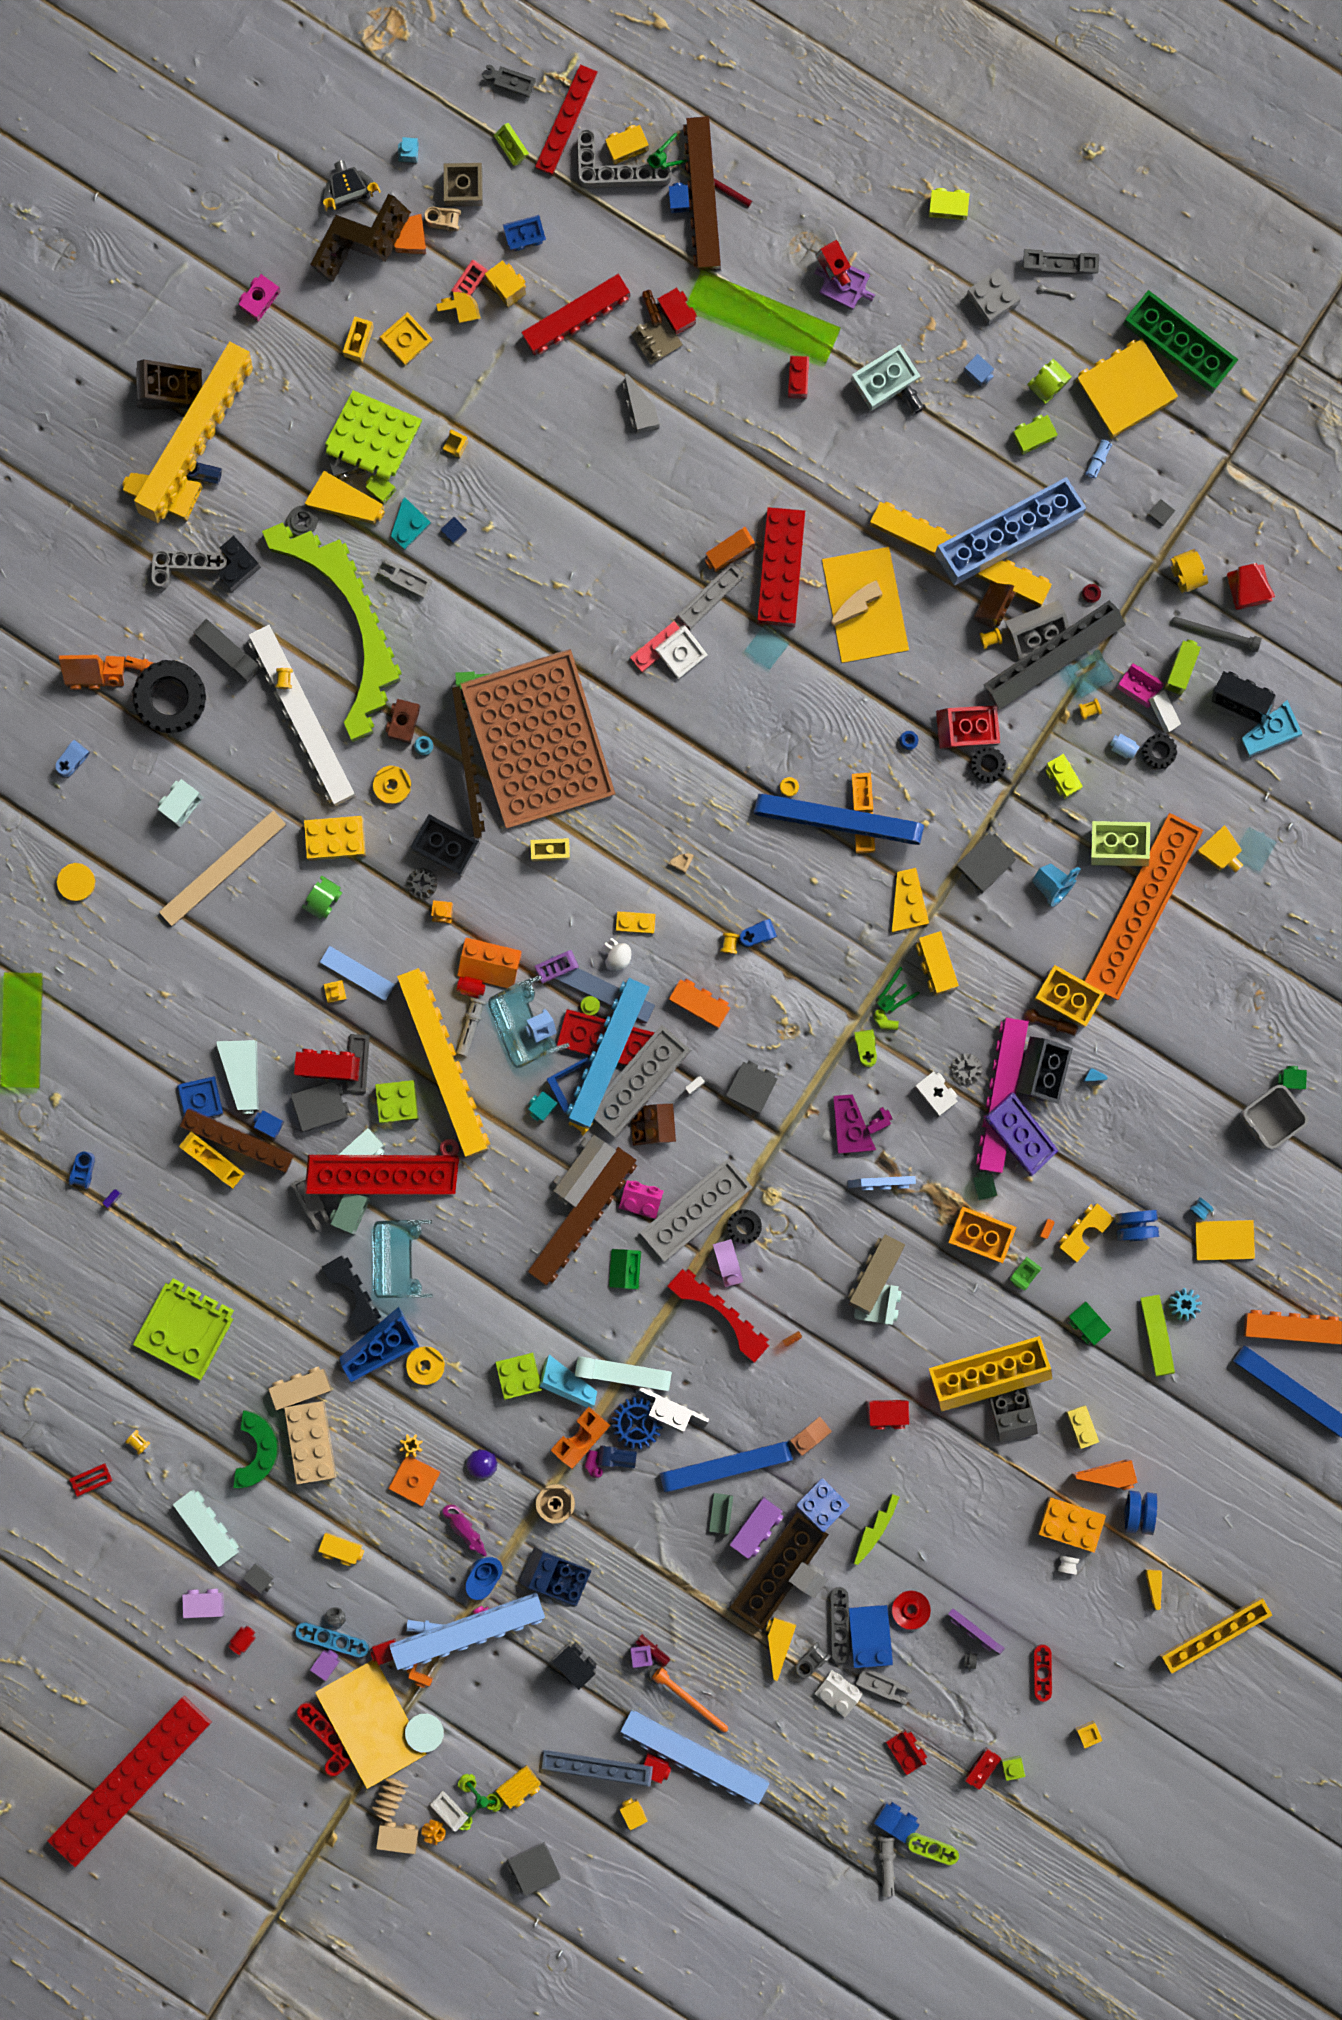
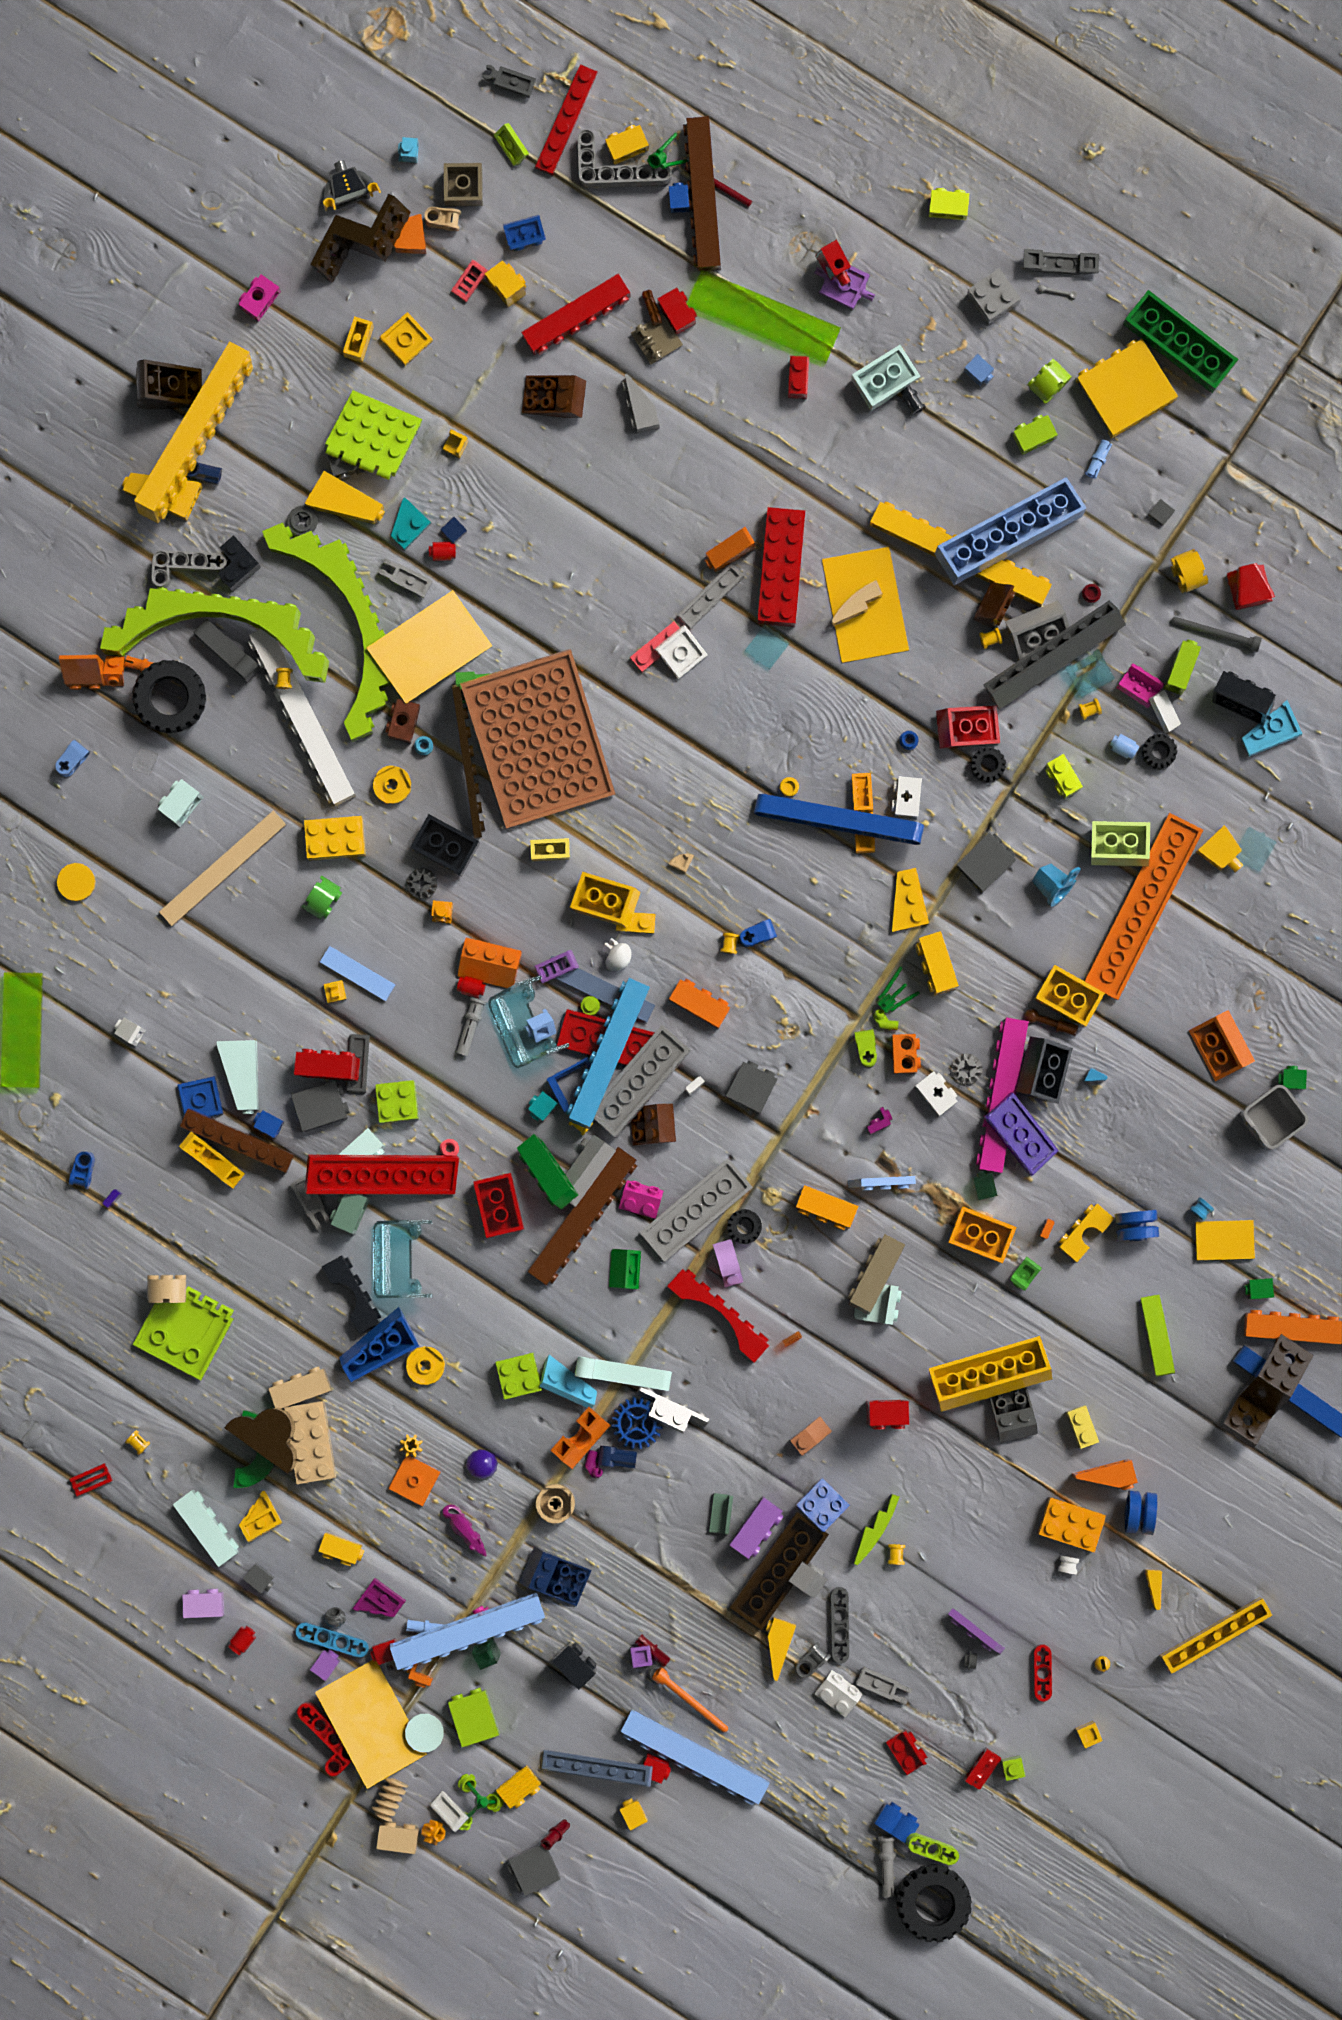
red brick [47,1695,212,1867] -> none
lime brick [366,475,397,505] -> none
yellow brick [397,968,490,1158] -> none
yellow brick [436,292,481,323] -> none
blue piece [465,1557,503,1600] -> none
blue beam [659,1441,793,1492] -> none
magenta wing [833,1094,876,1154] -> none
blue slope [849,1605,893,1668] -> none
red dish [892,1590,931,1630] -> none
green brick [1068,1301,1111,1345] -> none
medium azure gear [1169,1288,1202,1321] -> none
none -> lime arch [100,587,329,683]
none -> white slope [114,1017,146,1046]
none -> tan brick [147,1275,186,1303]
none -> dark brown brick [224,1408,297,1474]
none -> yellow wing [239,1490,283,1542]
none -> magenta wing [353,1578,406,1617]
none -> yellow piece [367,590,492,704]
none -> red brick [429,542,456,561]
none -> lime brick [448,1687,500,1747]
none -> clear green brick [472,1637,501,1670]
none -> red brick [473,1173,525,1238]
none -> green brick [517,1134,579,1209]
none -> reddish brown slope [522,375,586,418]
none -> dark red axle [541,1819,570,1850]
none -> yellow brick [570,872,641,928]
none -> light orange brick [795,1185,858,1230]
none -> yellow bush [887,1544,905,1565]
none -> white brick [891,776,922,819]
none -> orange brick [892,1034,921,1074]
none -> black tyre [896,1864,972,1943]
none -> yellow hinge [1094,1656,1110,1672]
none -> orange slope [1189,1010,1255,1081]
none -> dark brown bracket [1221,1334,1314,1448]
none -> green brick [1244,1278,1274,1299]

